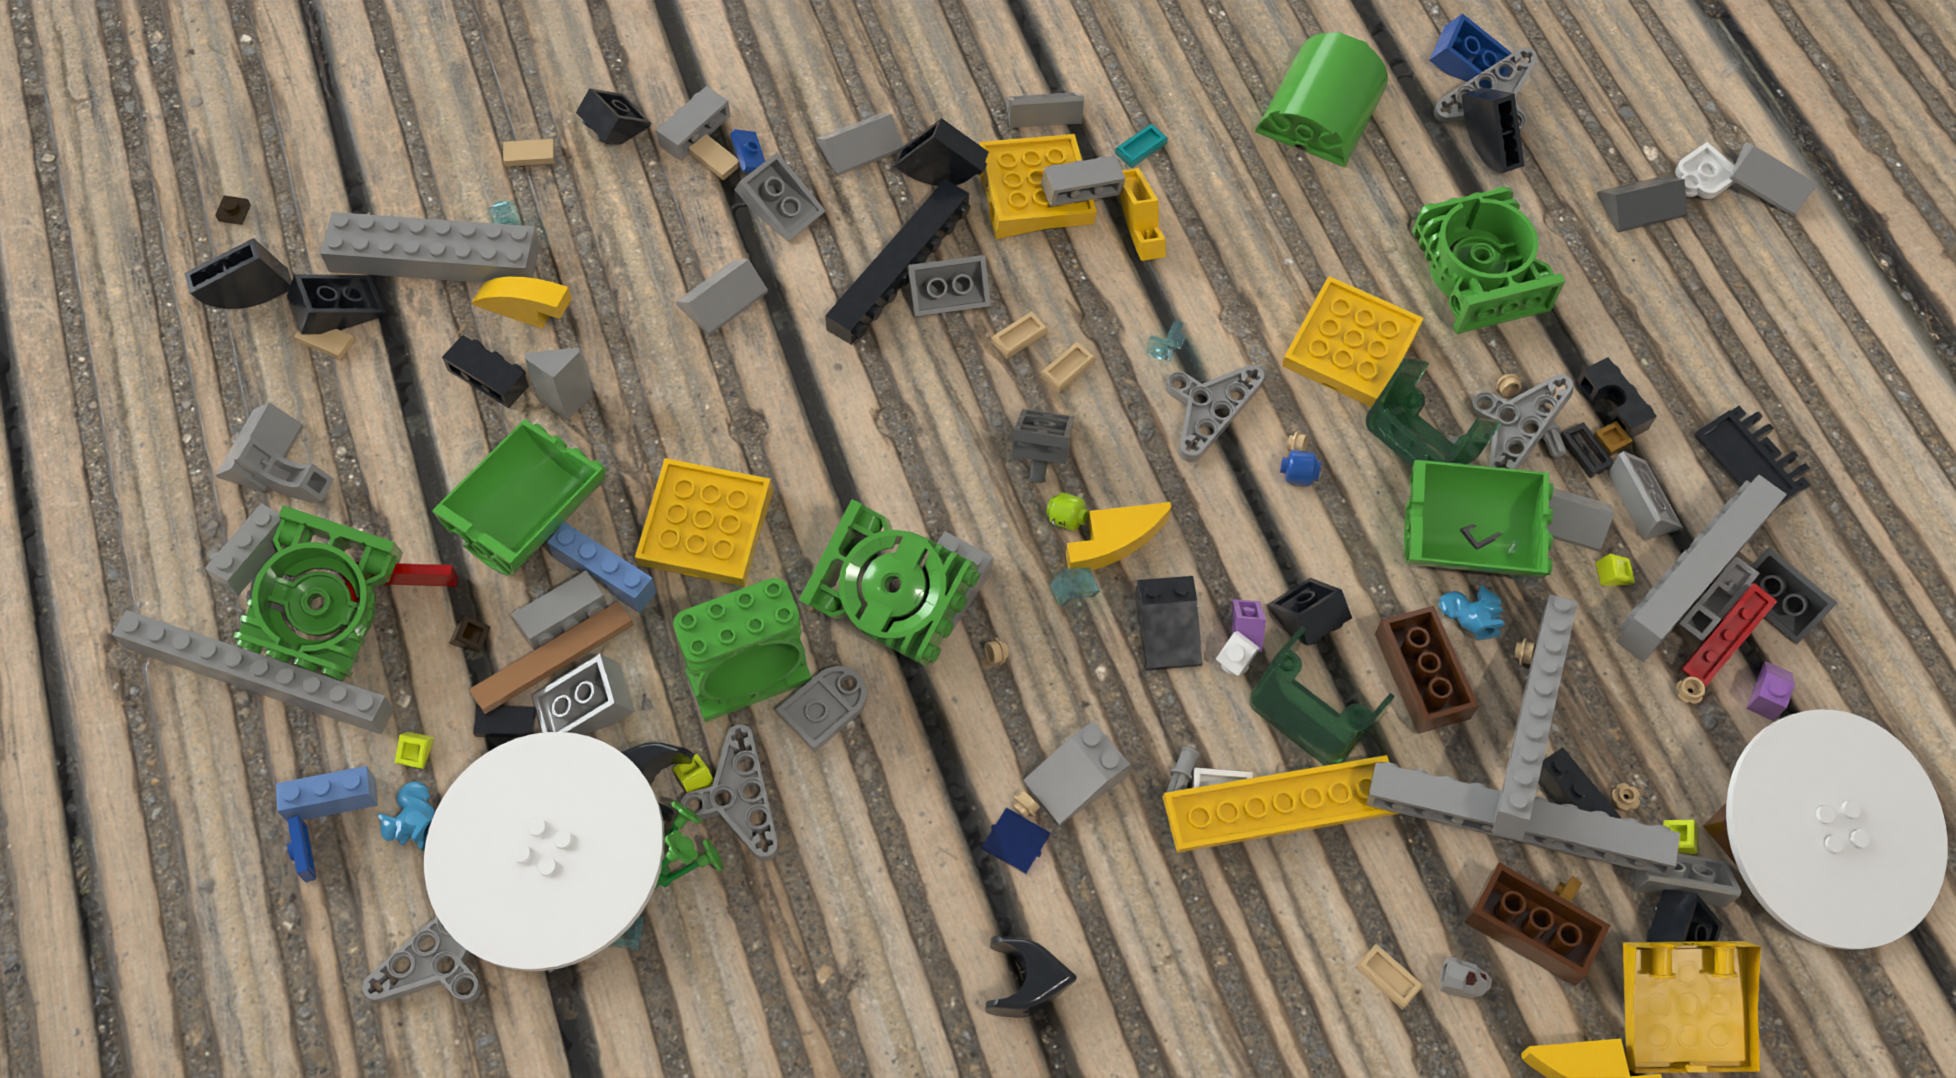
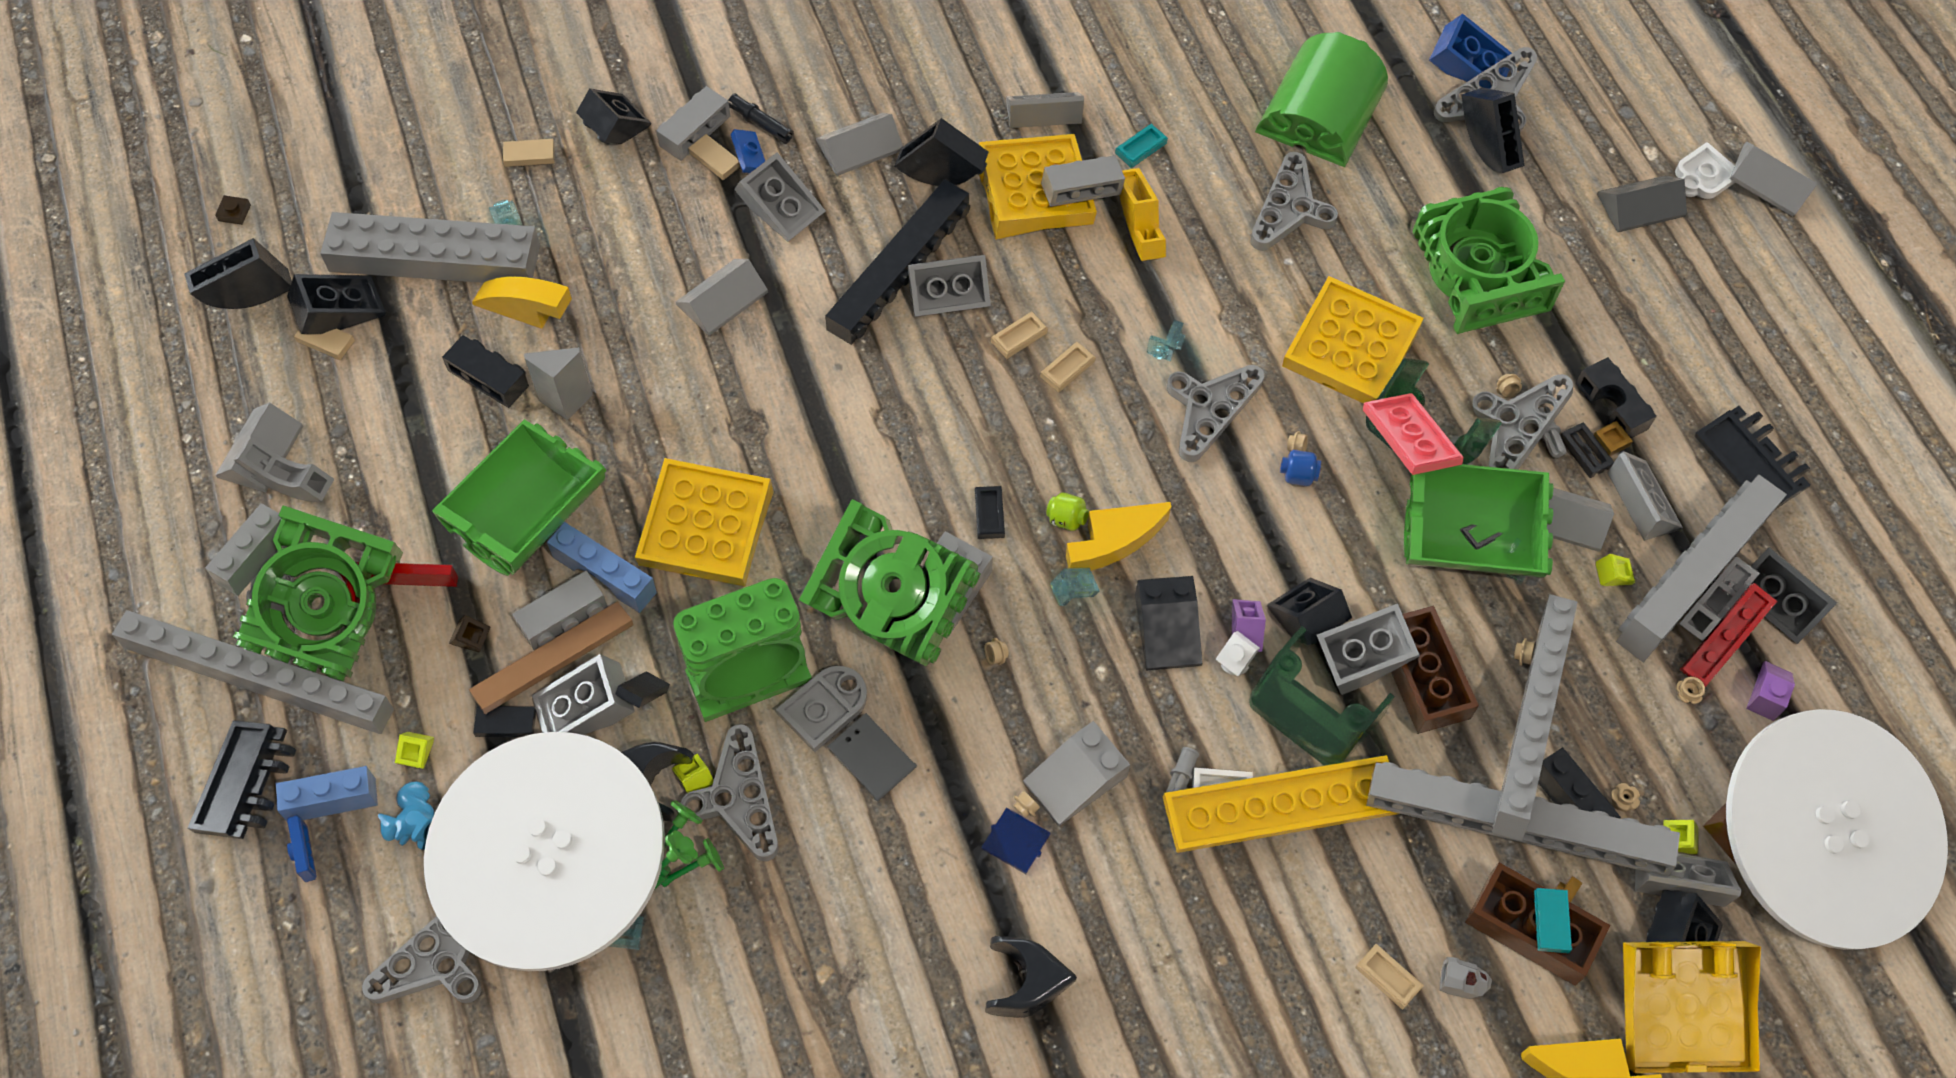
dark grey brick [1012,409,1075,483] -> none
dark azure animal [1439,585,1505,641] -> none
none -> black hinge [187,720,296,839]
none -> black tile [615,671,670,708]
none -> black pin [728,93,794,144]
none -> dark grey container [827,713,917,801]
none -> black tile [975,486,1005,539]
none -> light grey beam [1250,152,1338,251]
none -> light grey slope [1317,604,1420,695]
none -> coral tile [1363,393,1464,475]
none -> teal tile [1534,888,1572,953]

